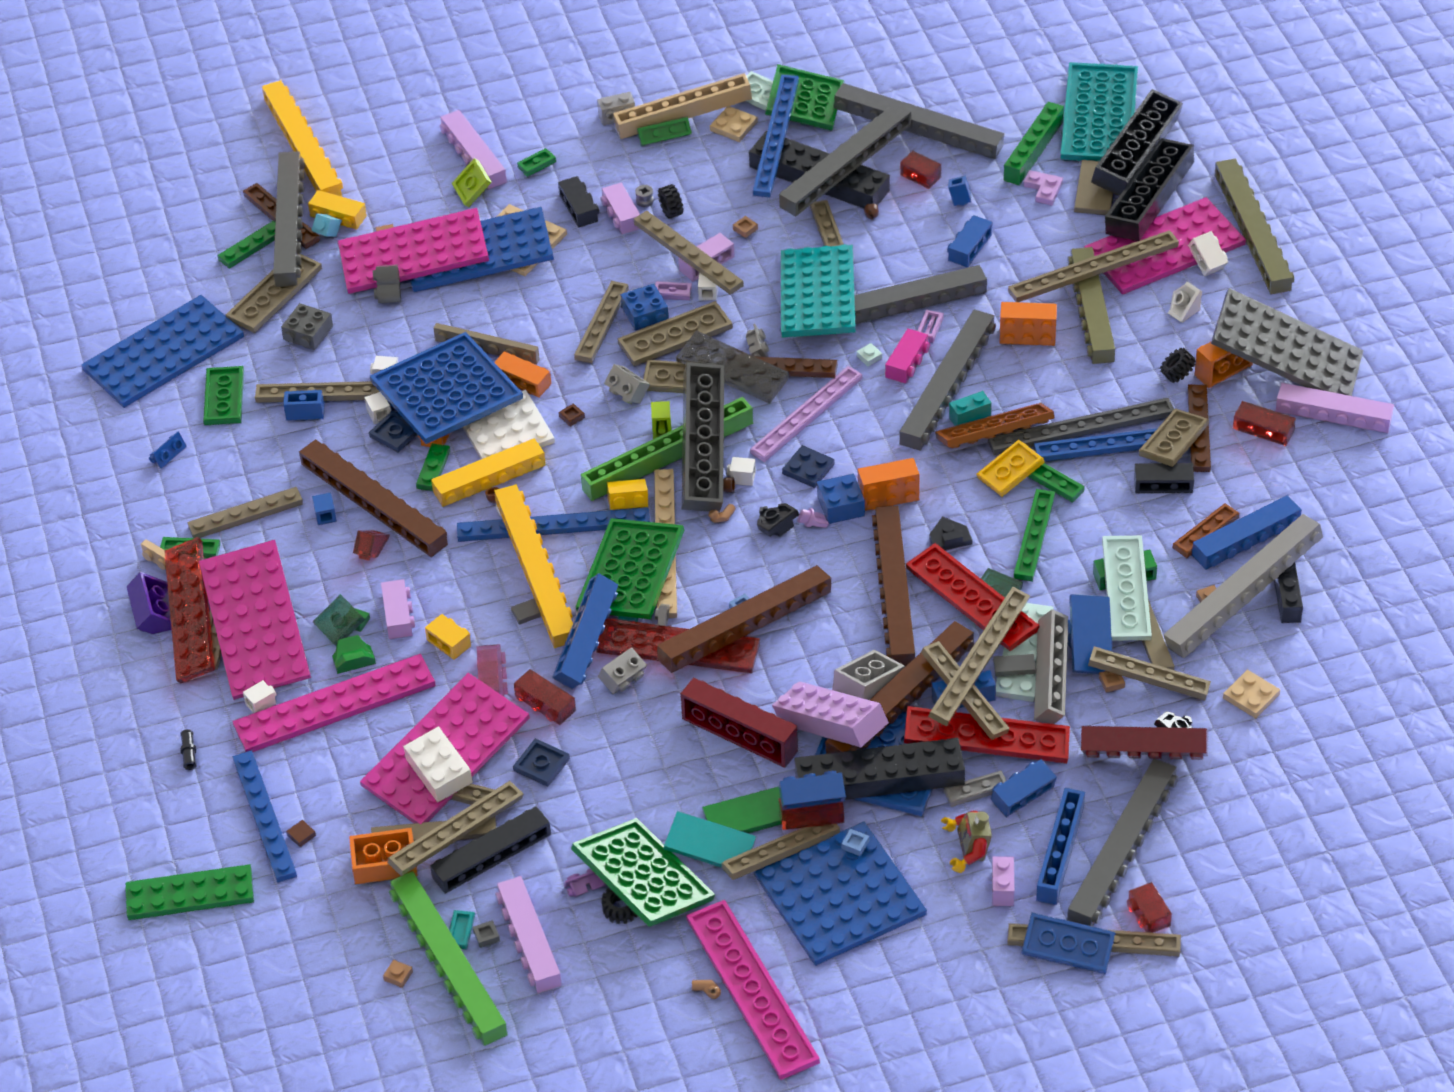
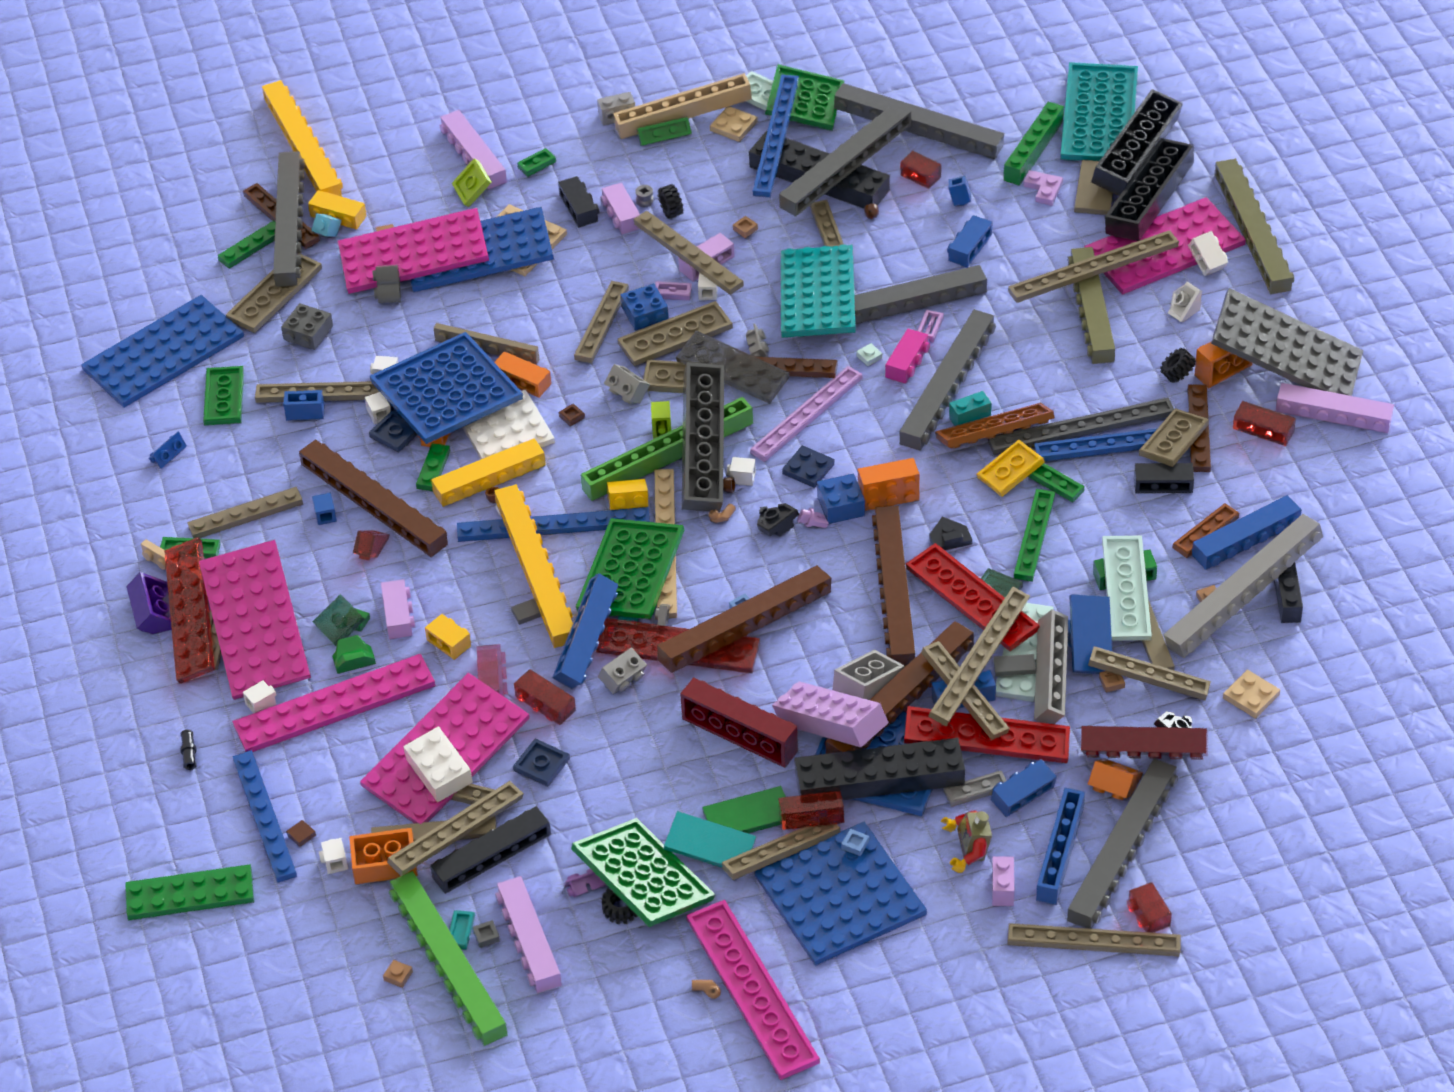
blue brick [779,771,846,810] -> none
orange brick [1000,302,1057,346] -> none
blue tile [1021,912,1116,974] -> none
none -> white brick [319,838,348,874]
none -> orange slope [1088,758,1143,800]

